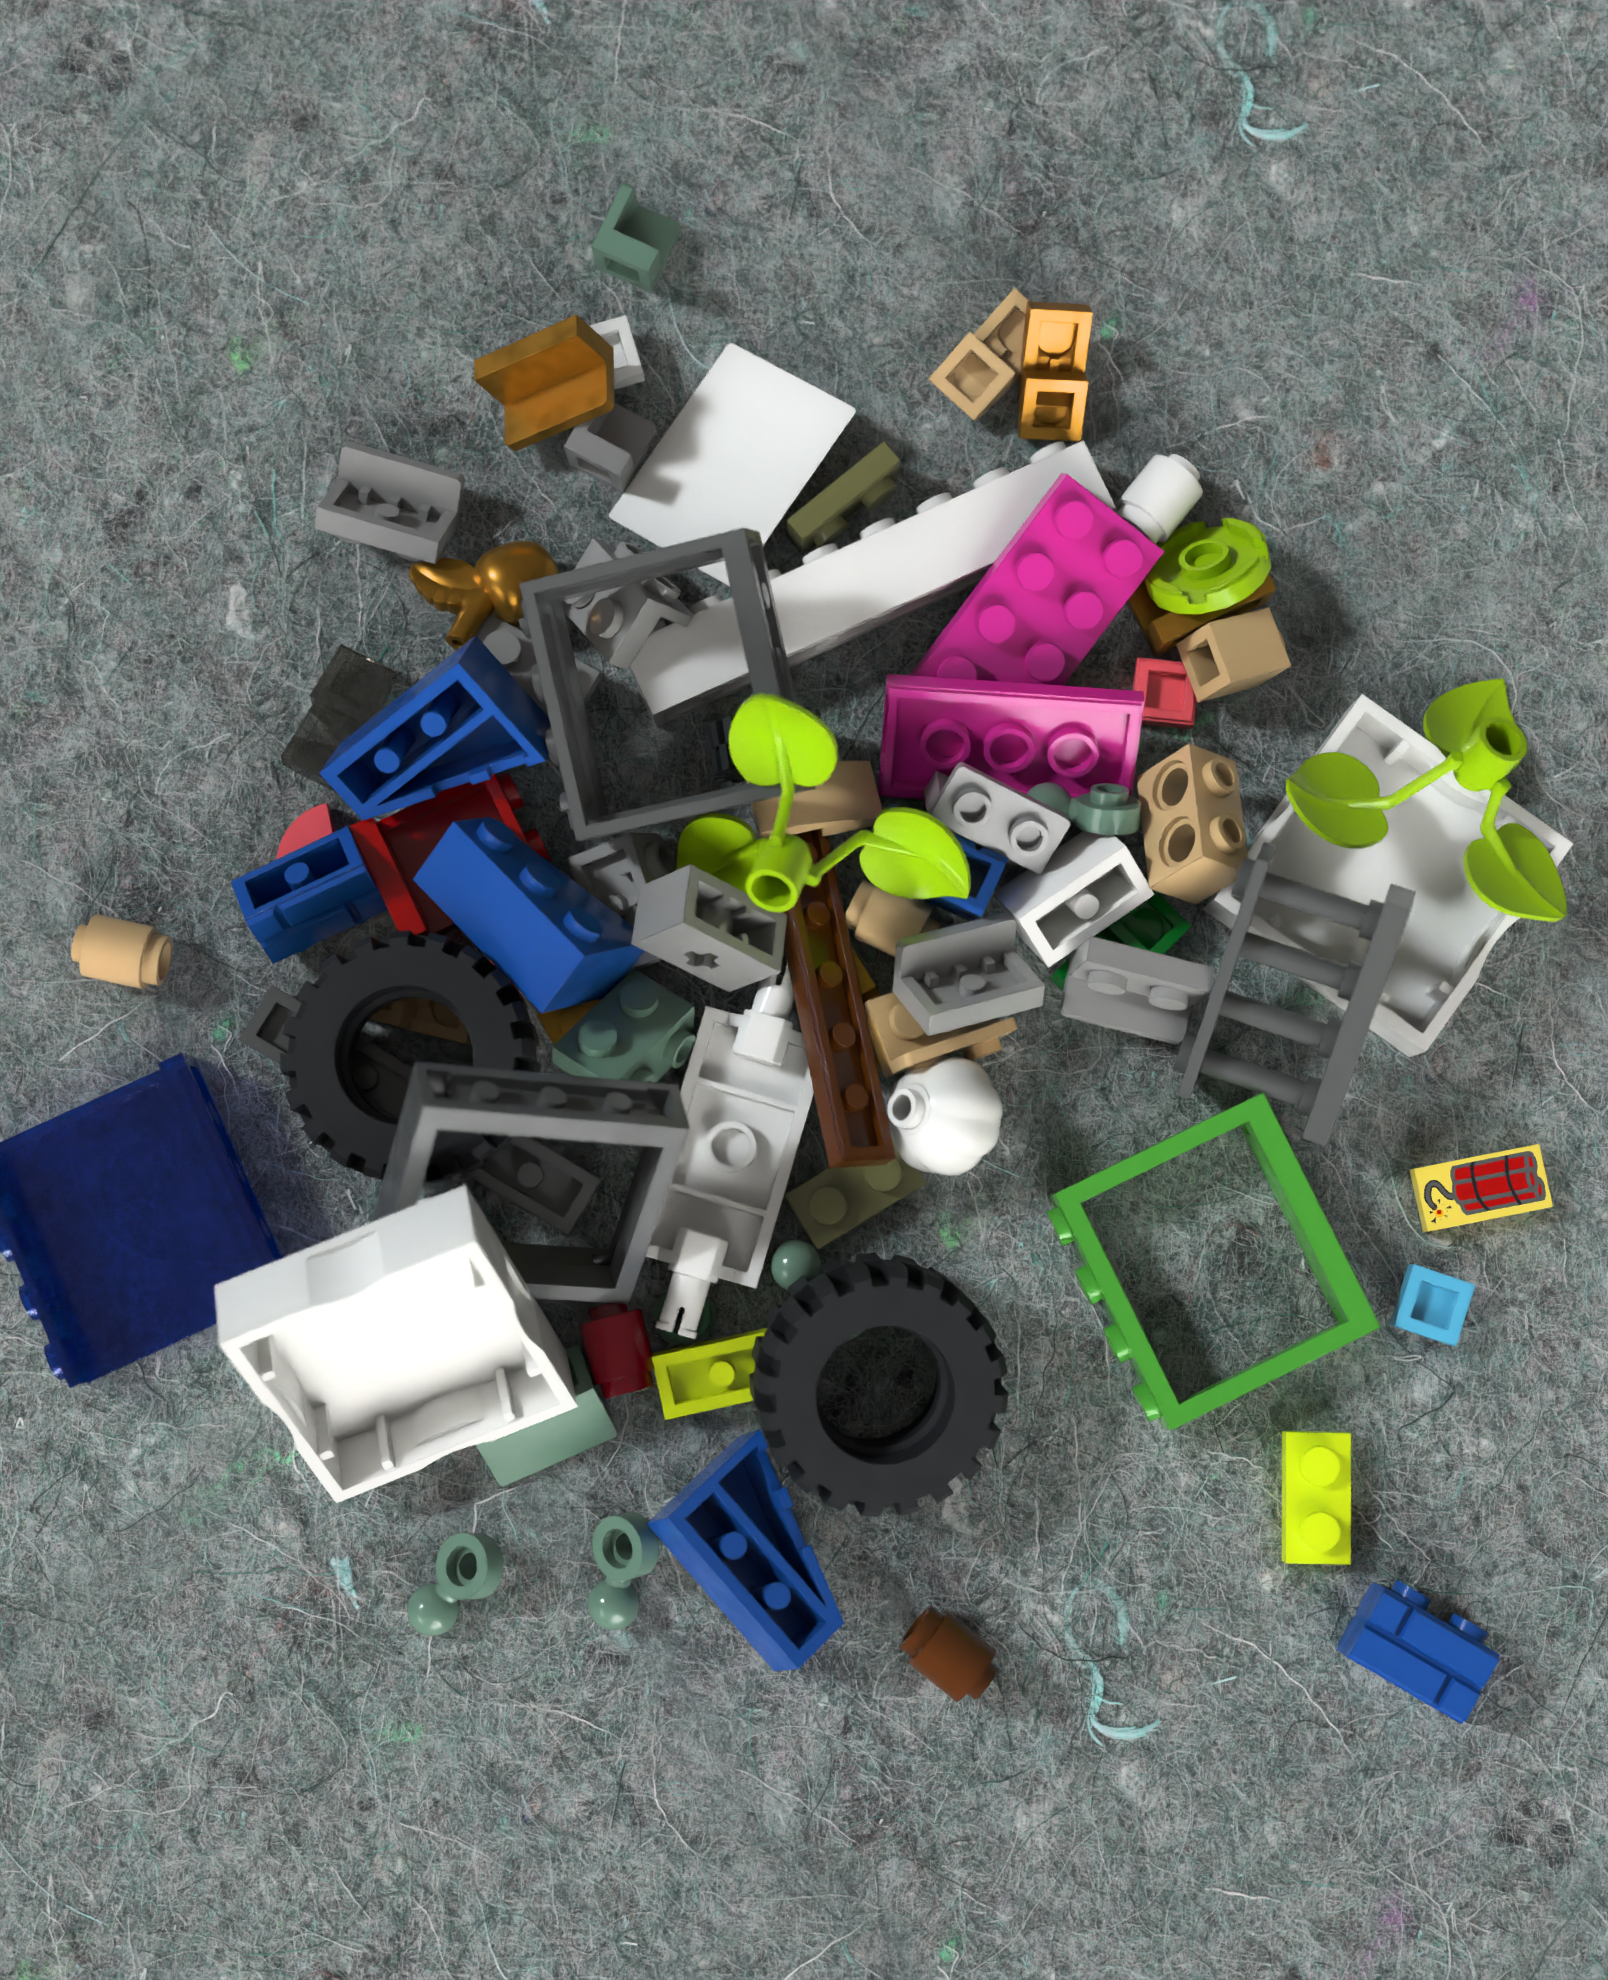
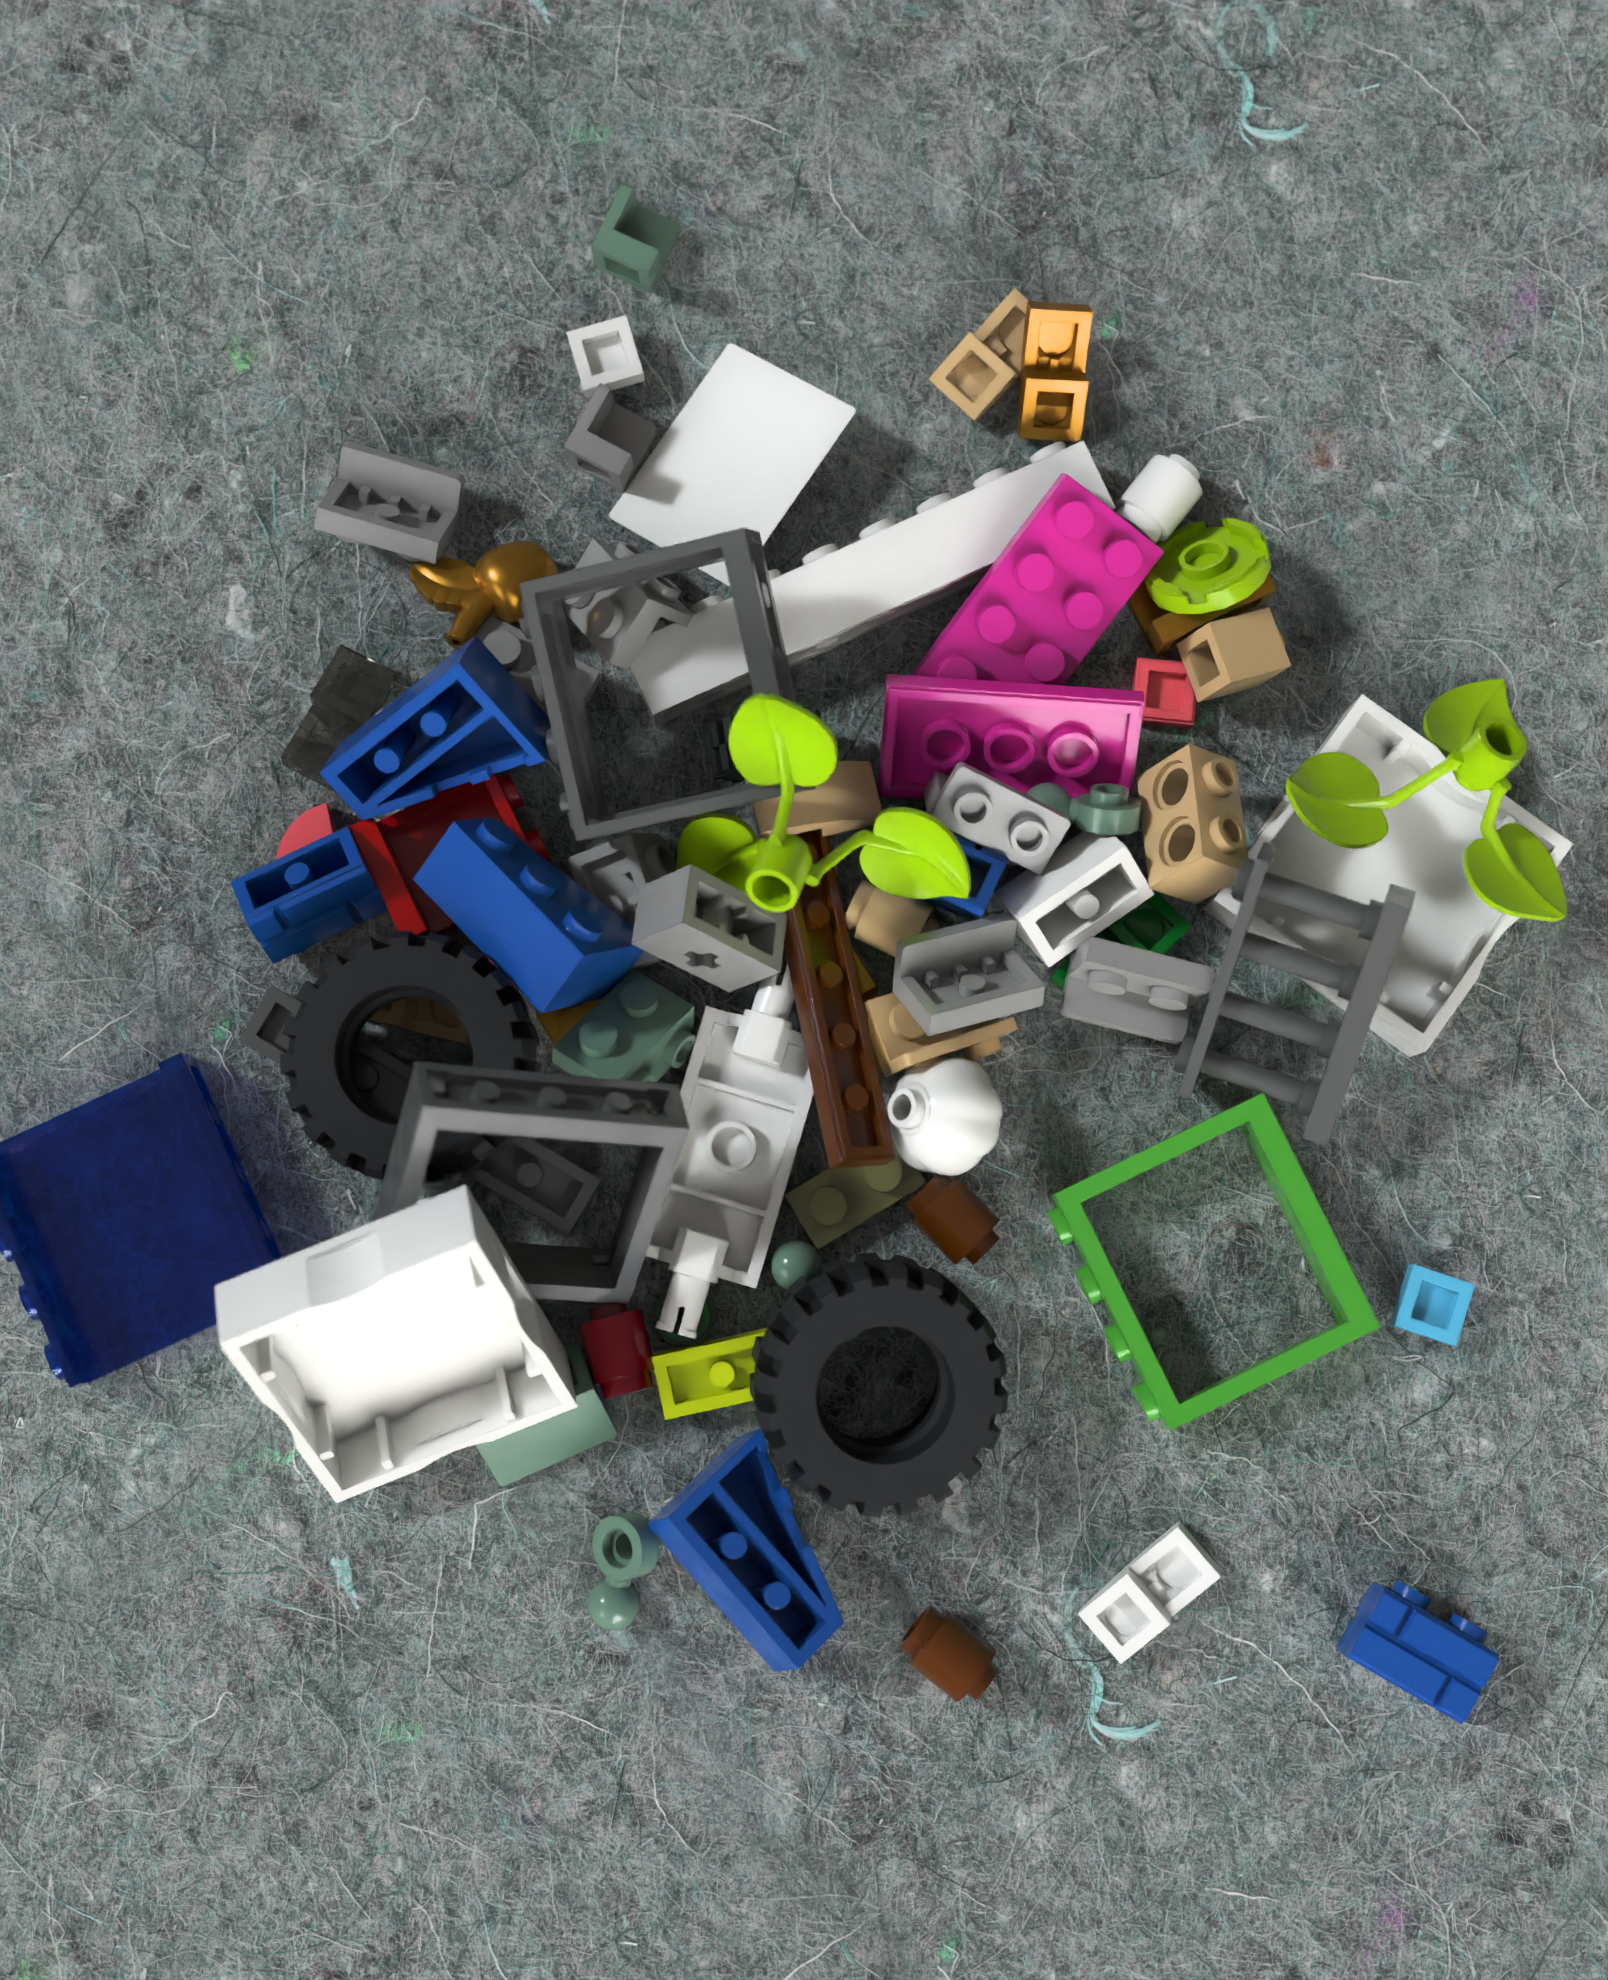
tan brick [71,914,173,989] -> none
sand green plate [407,1533,503,1636] -> none
pearl gold panel [474,314,614,451] -> none
olive plate [787,441,900,555] -> none
neon yellow plate [1282,1431,1351,1565] -> none
tile [1409,1144,1553,1232] -> none
none -> reddish brown brick [905,1173,1000,1265]
none -> white slope [1078,1521,1222,1664]

